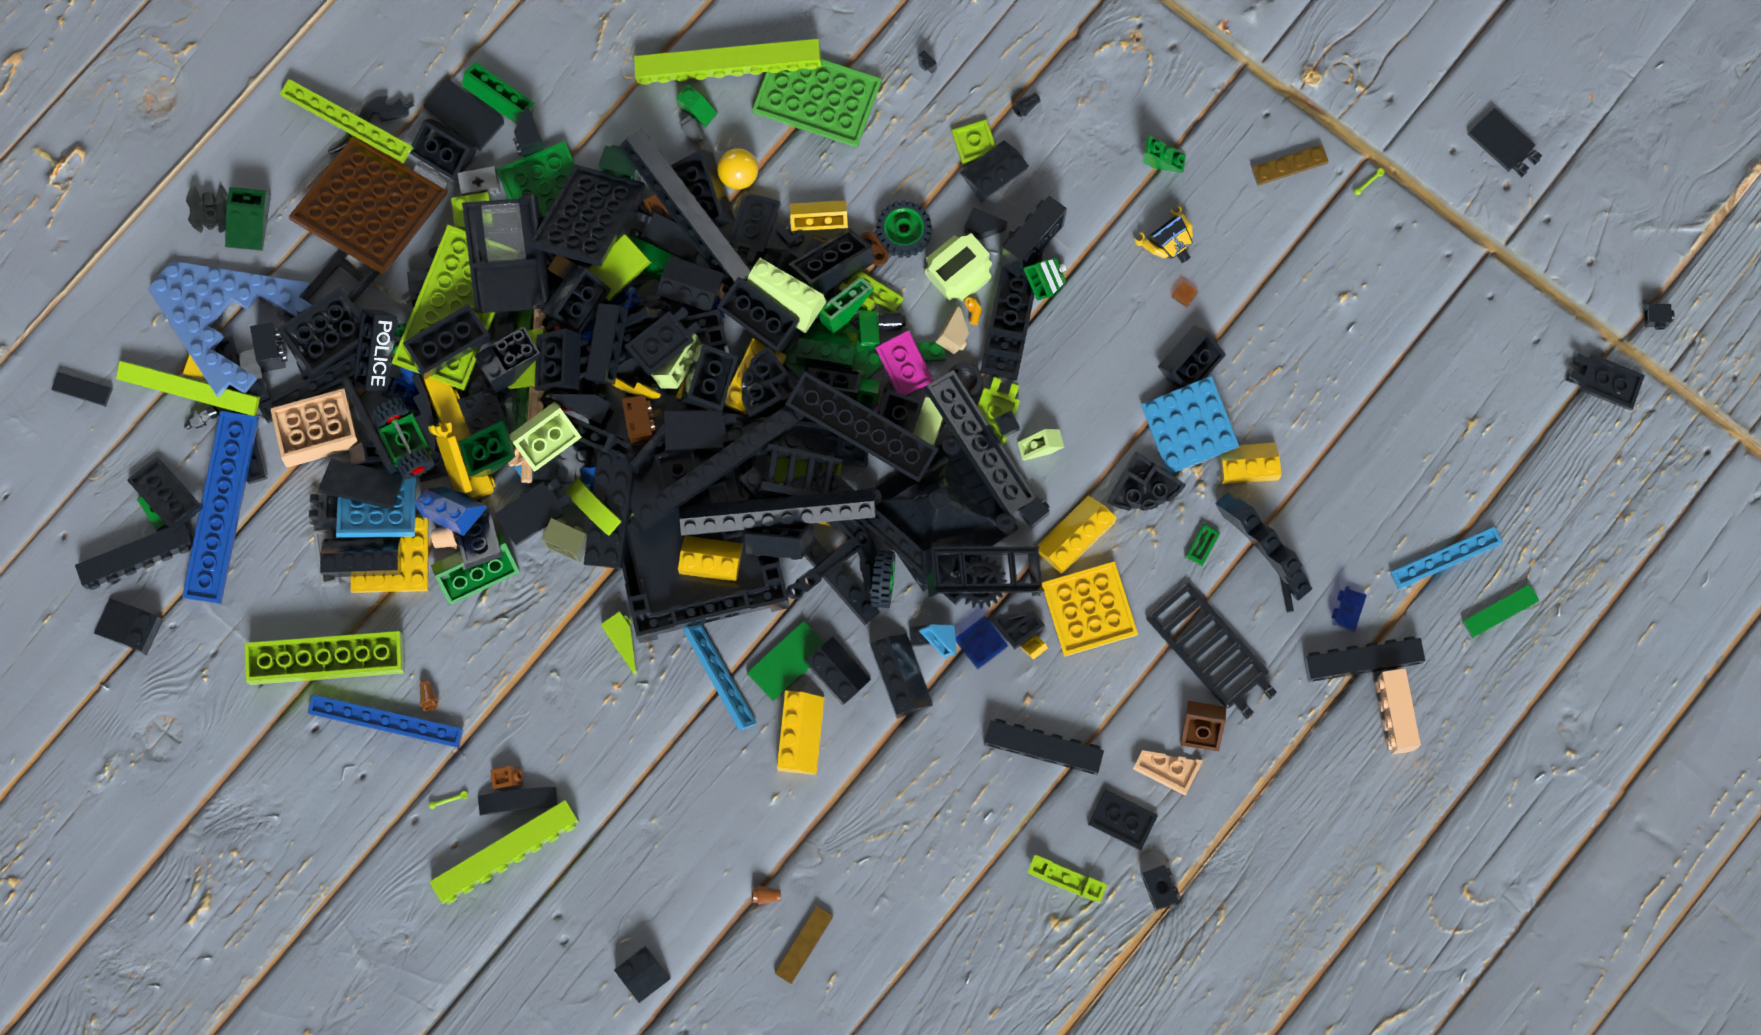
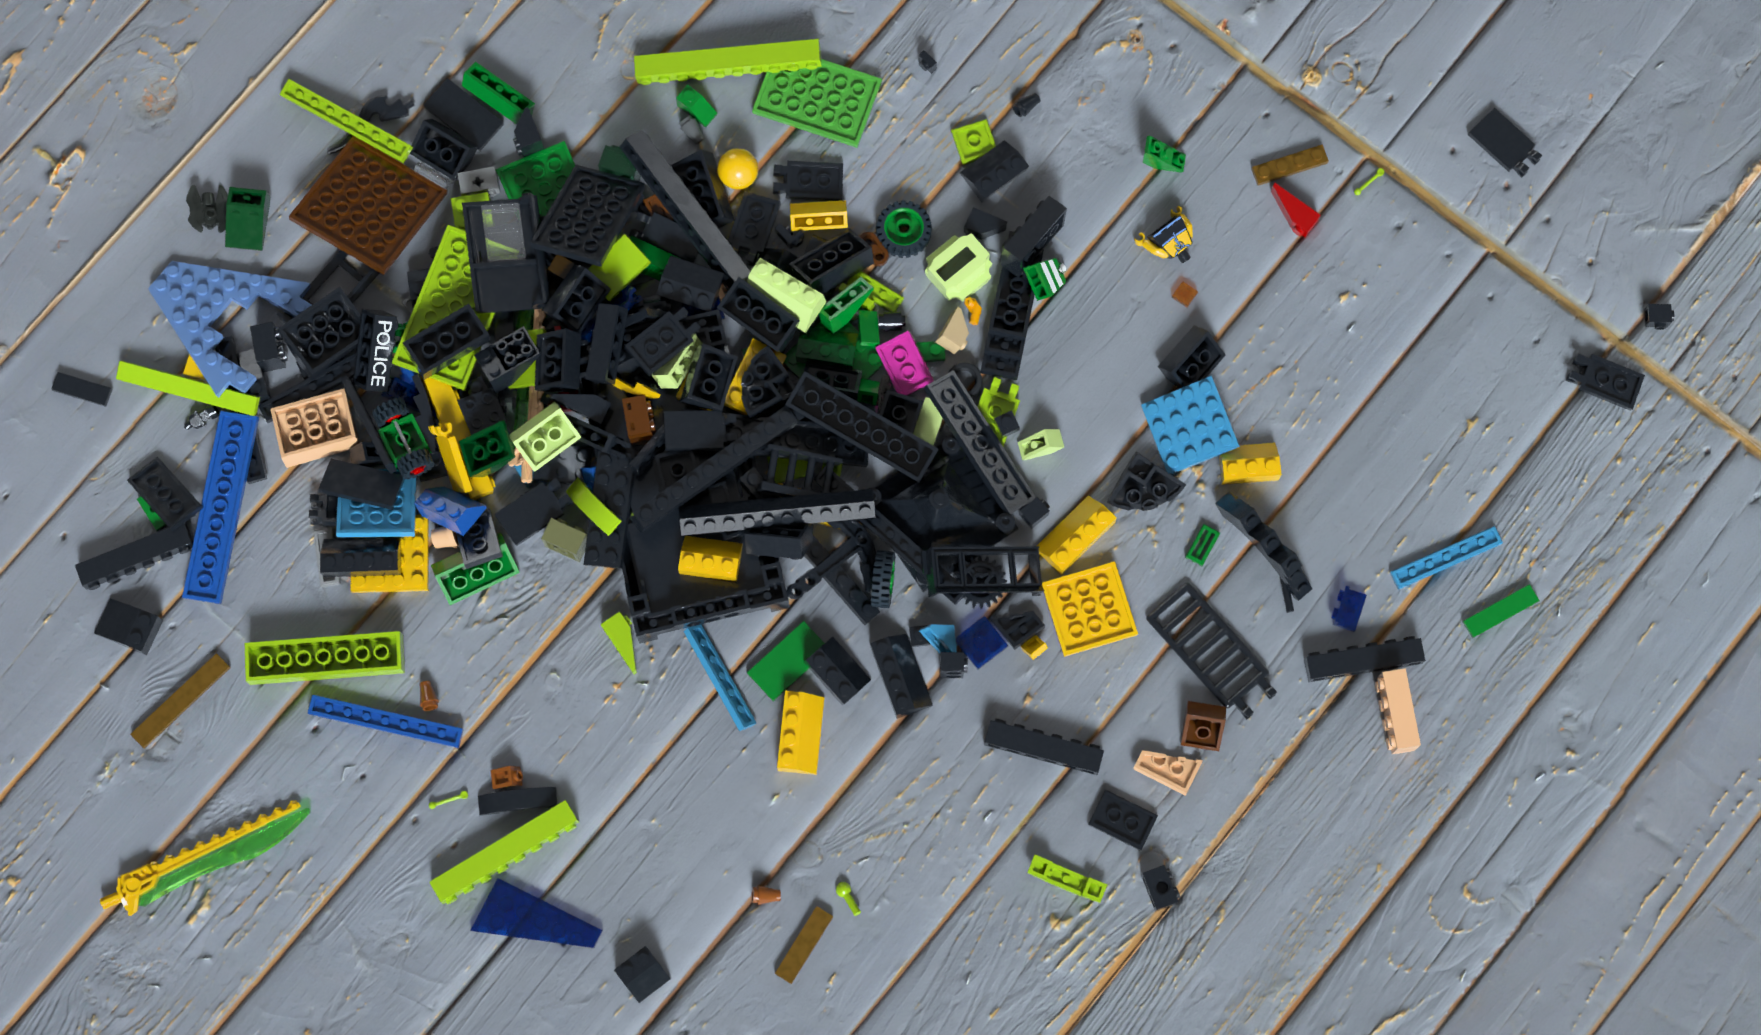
none -> piece [100,800,311,916]
none -> pearl gold tile [130,653,231,749]
none -> clear blue wing [470,878,603,948]
none -> black tile [773,160,843,201]
none -> lime bar [836,882,861,916]
none -> black brick [940,652,968,678]
none -> red slope [1271,183,1321,238]

